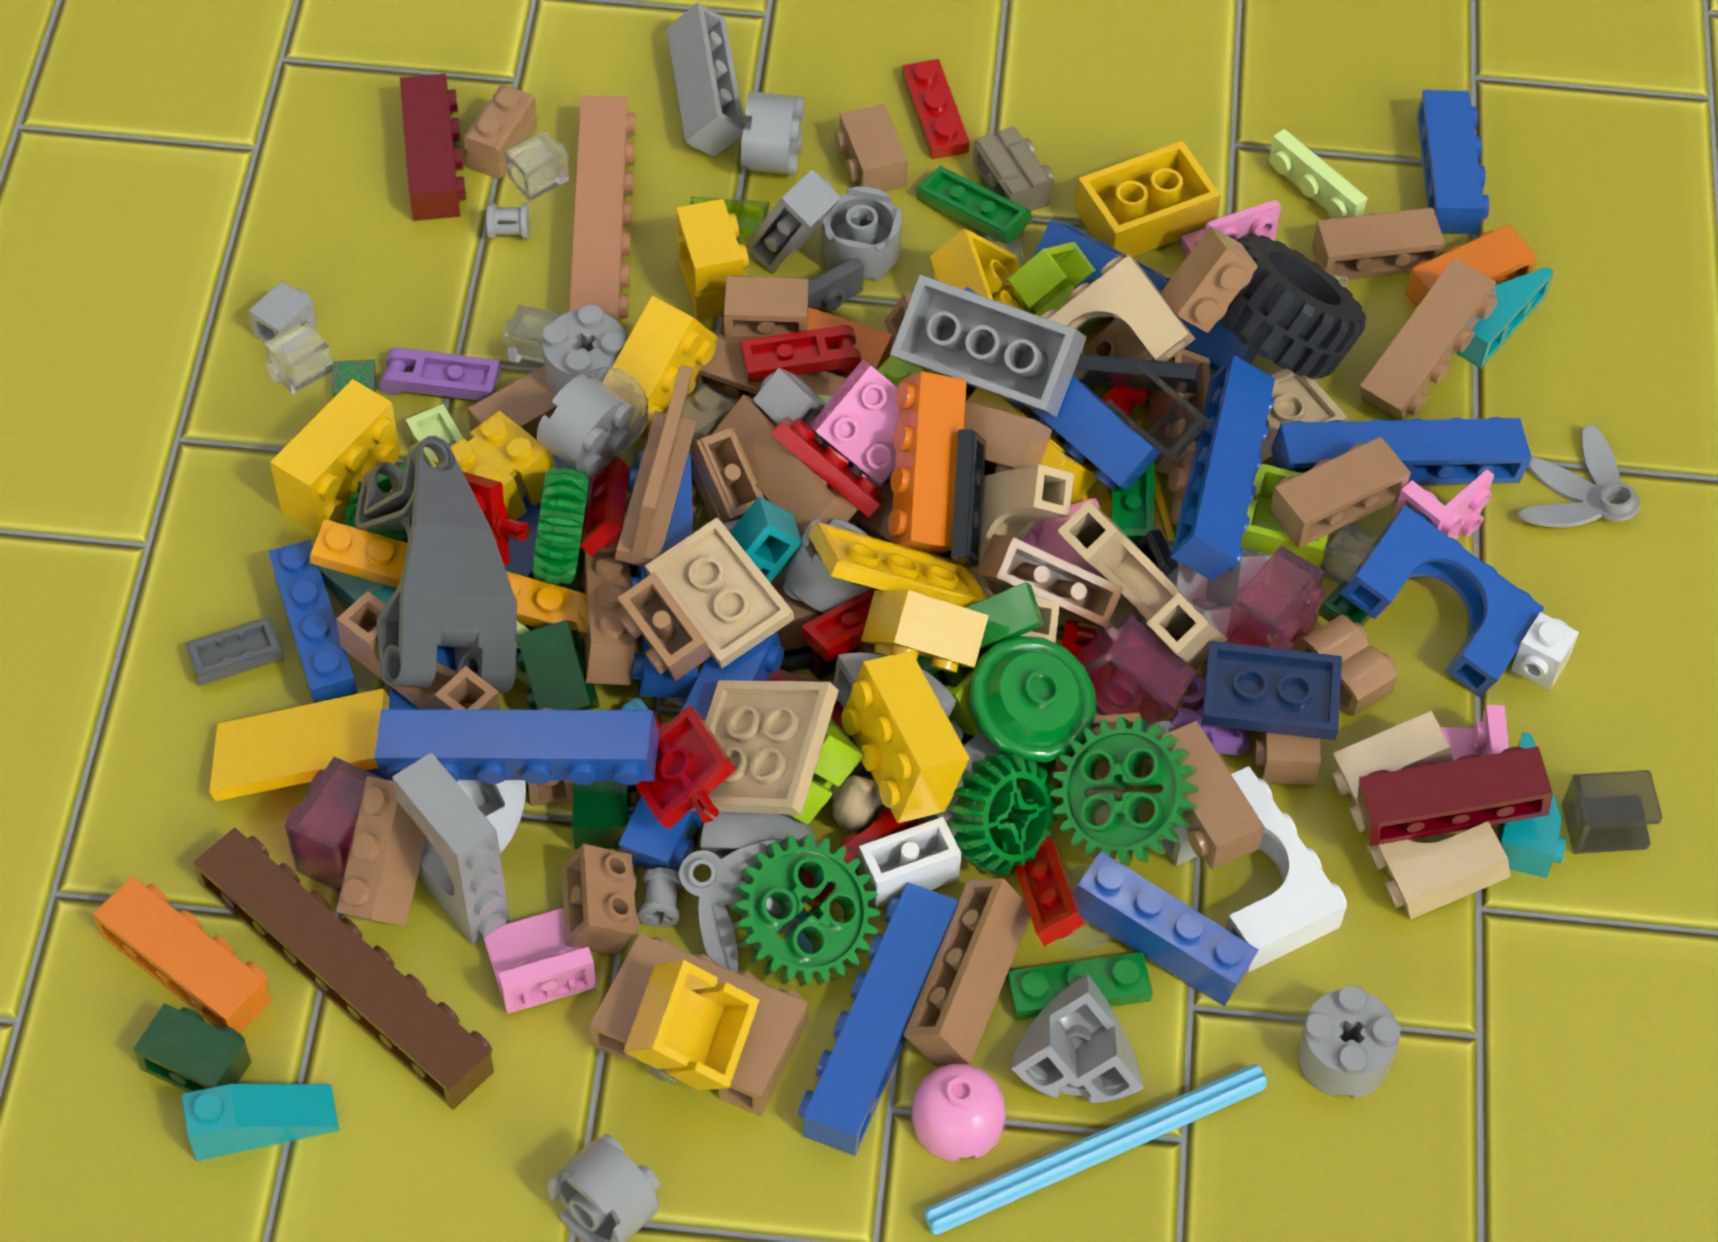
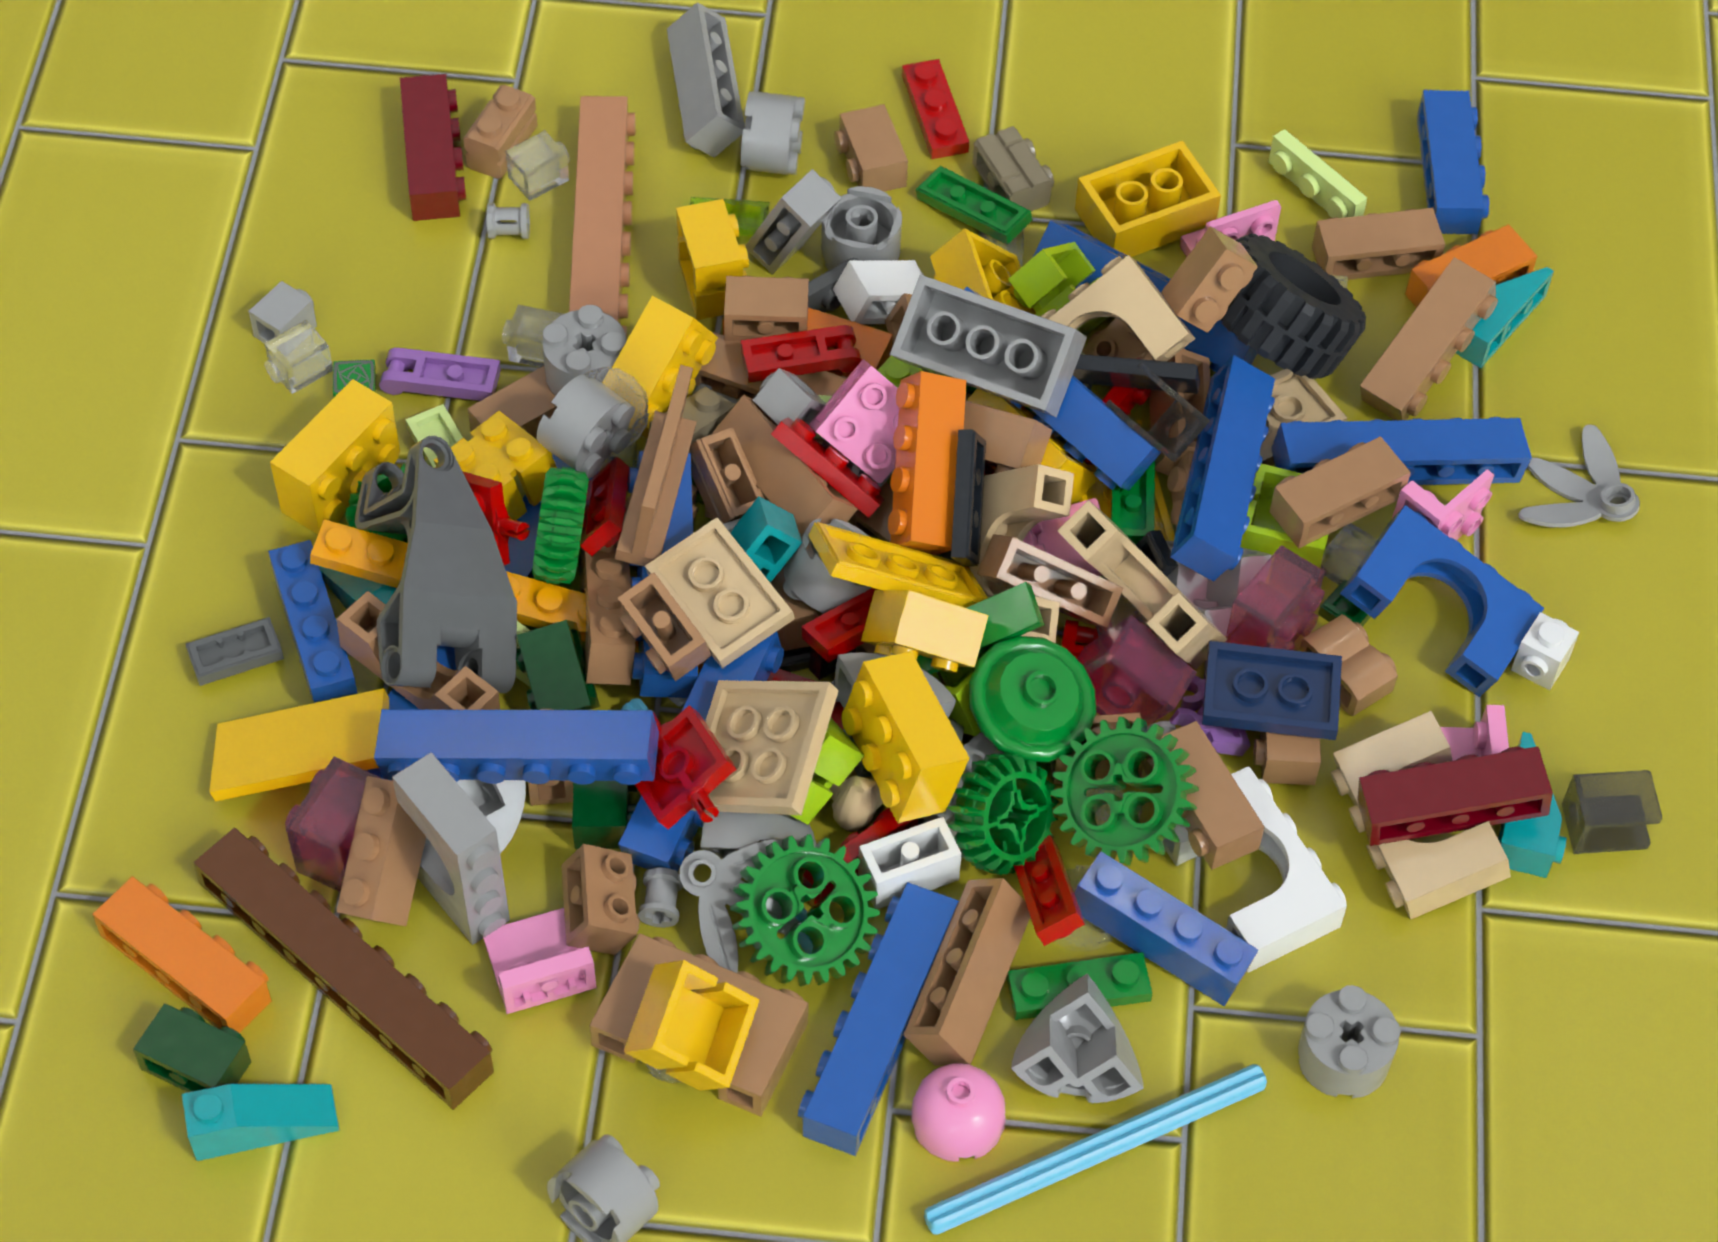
none -> white brick [833,260,924,324]

